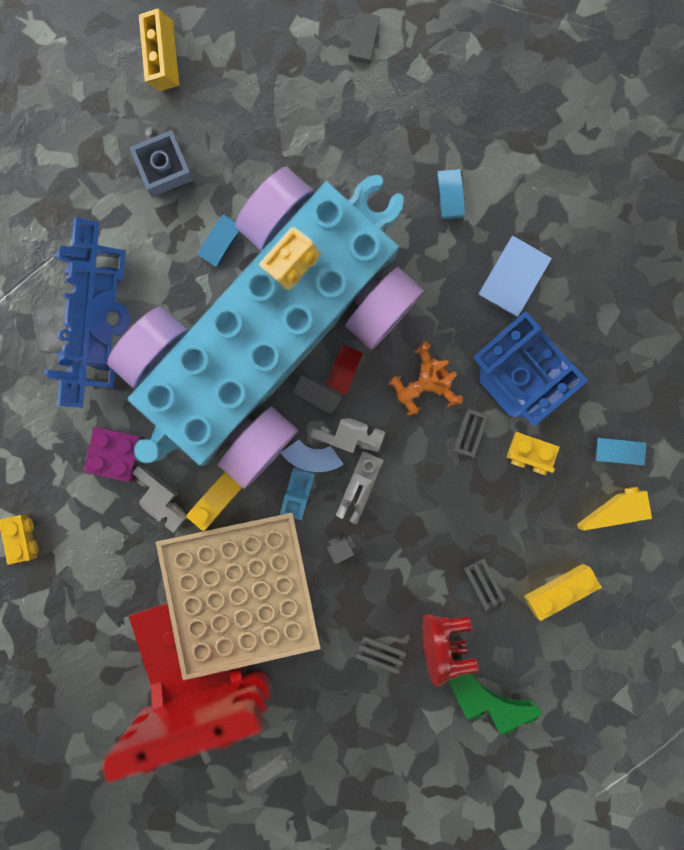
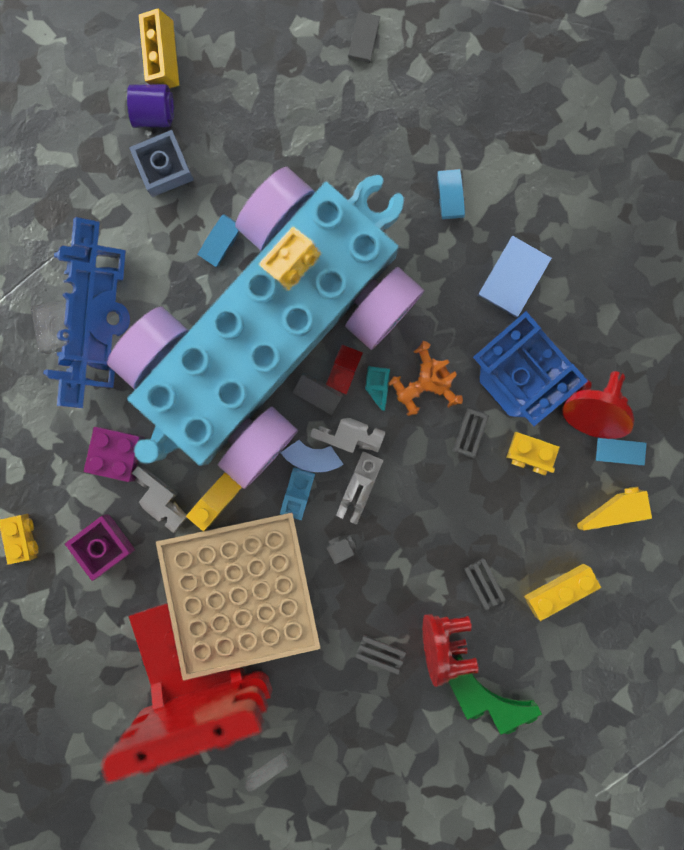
none -> magenta brick [64,514,135,581]
none -> dark purple piece [127,84,174,128]
none -> teal tile [365,366,390,411]
none -> red piece [563,371,634,439]

